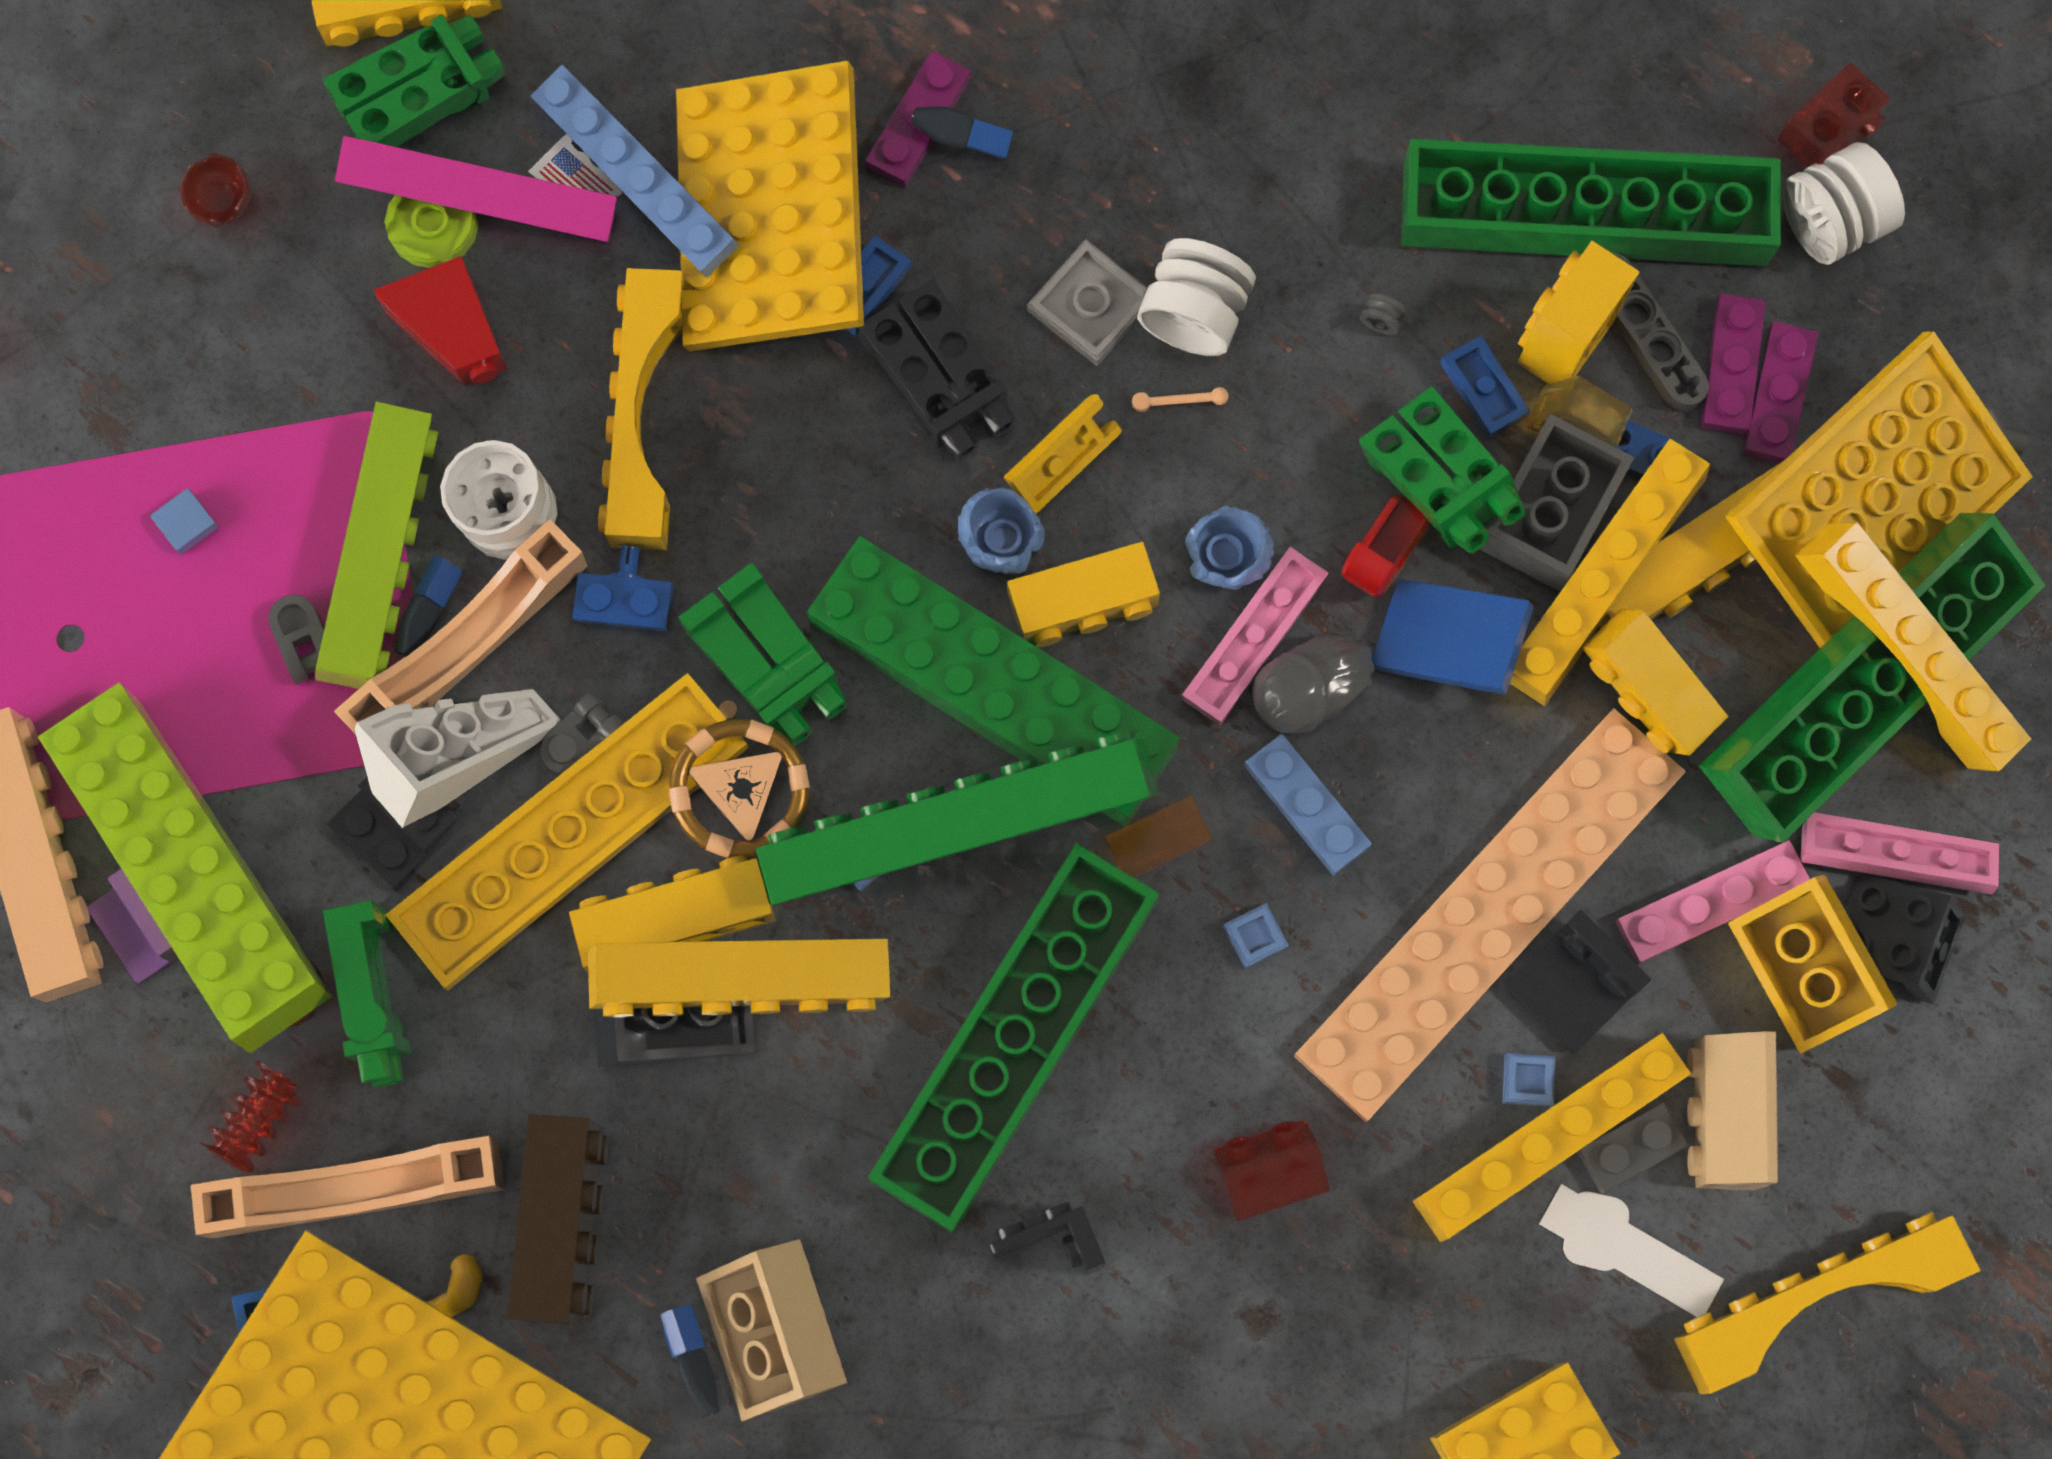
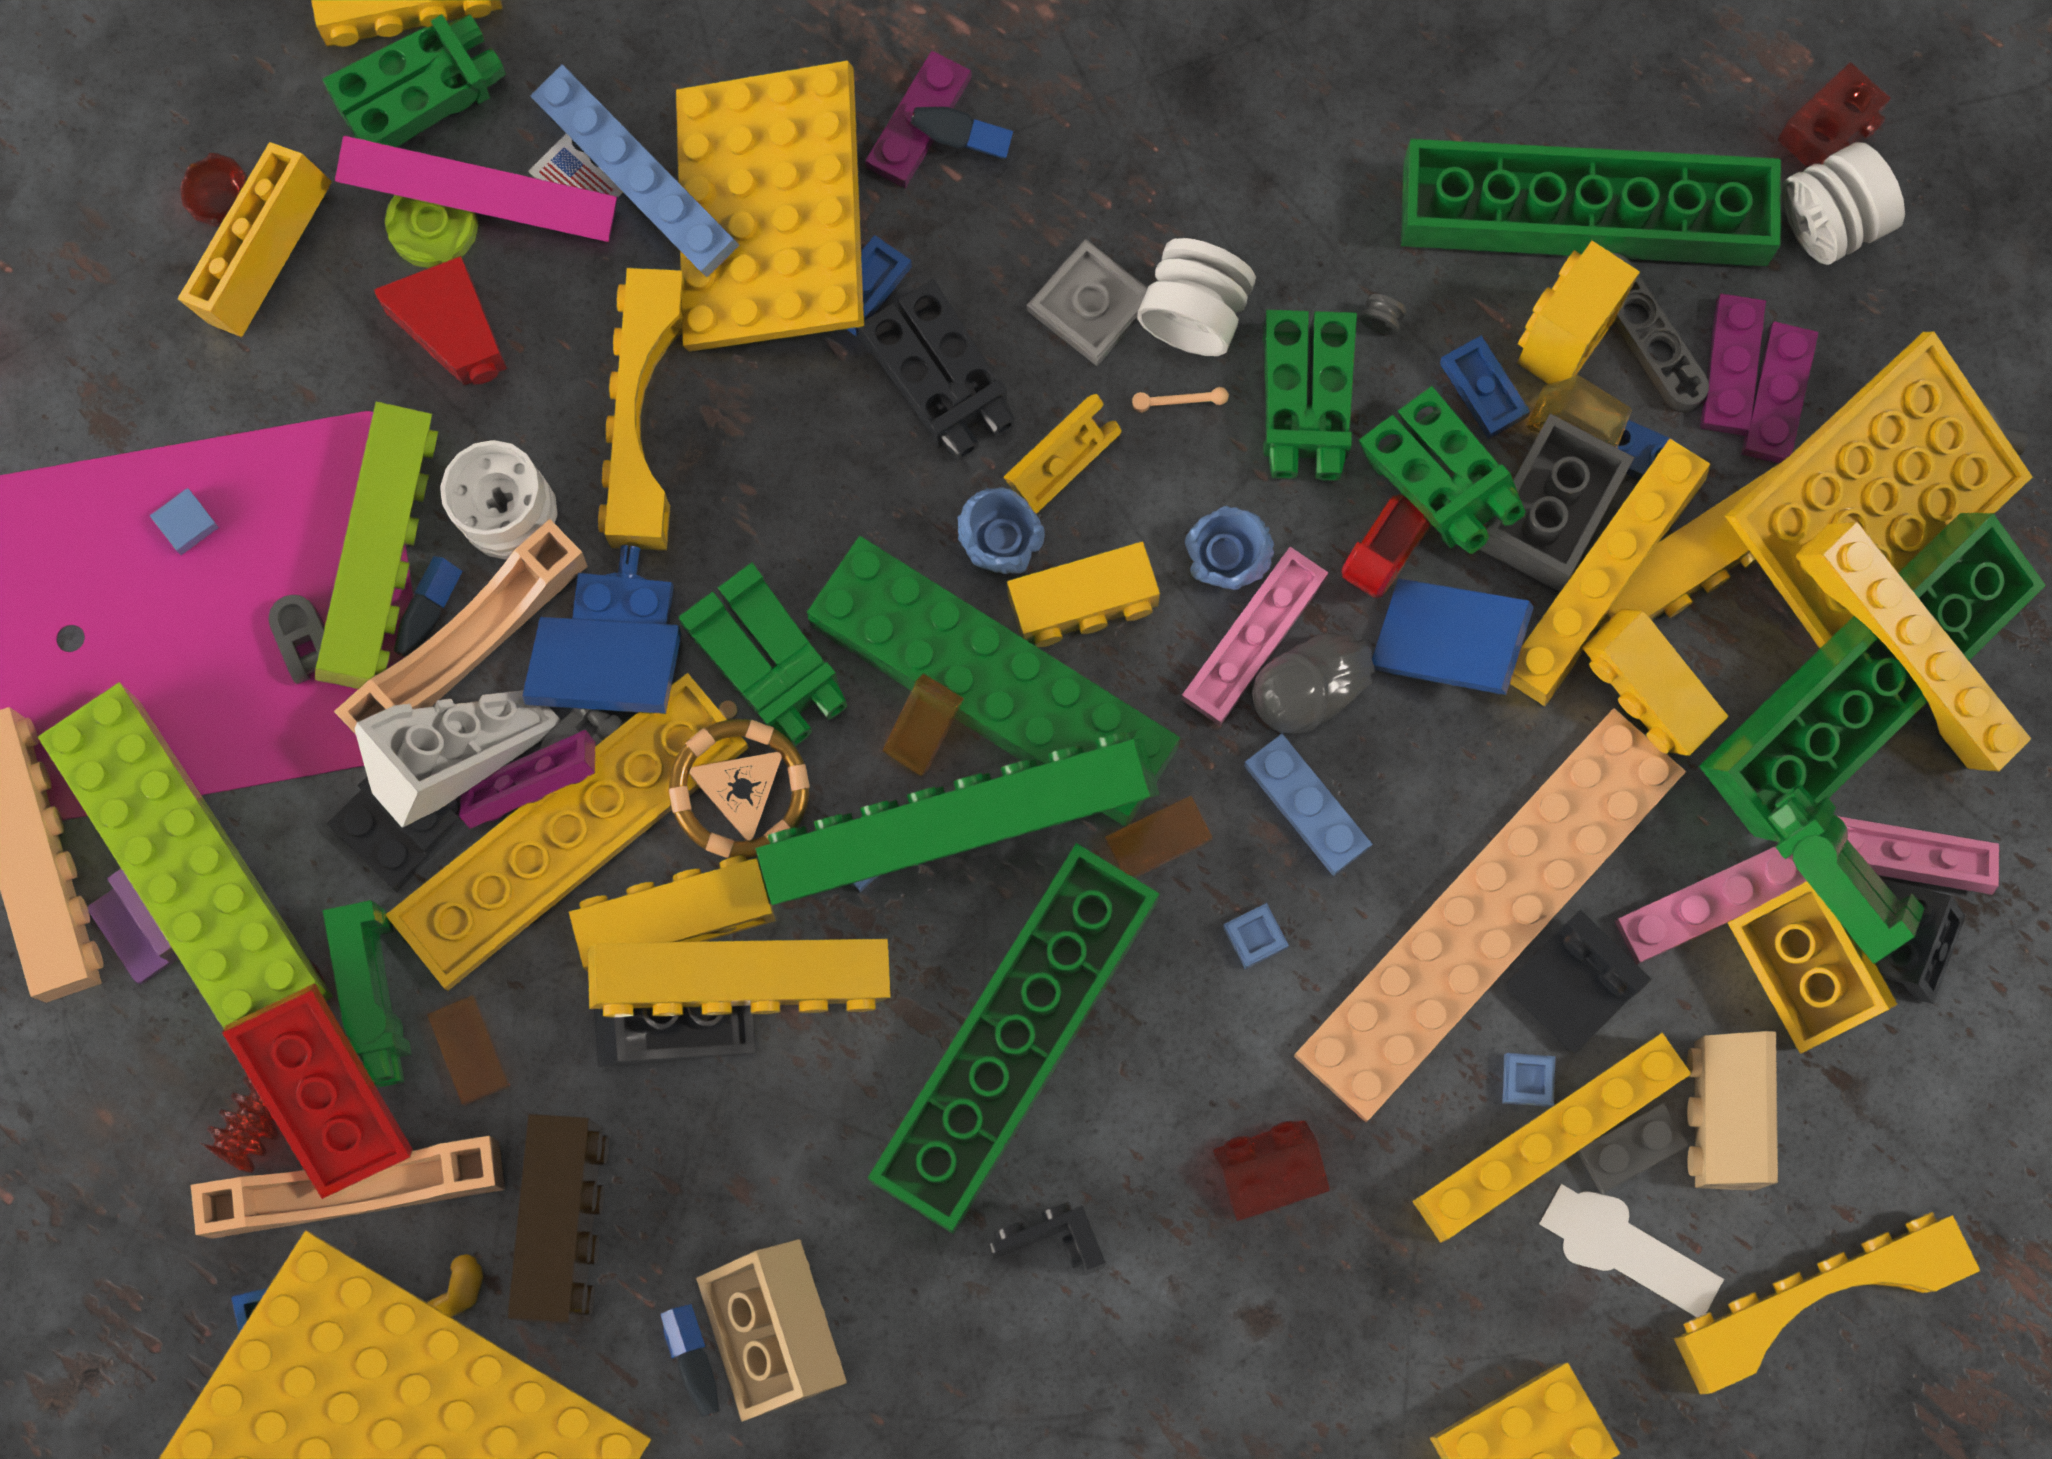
none -> yellow brick [178,142,332,337]
none -> red plate [222,983,413,1199]
none -> clear orange tile [427,995,510,1105]
none -> magenta plate [459,729,596,829]
none -> blue tile [522,617,681,714]
none -> clear orange tile [882,673,964,776]
none -> green hips [1263,310,1357,481]
none -> green hips [1768,784,1924,964]

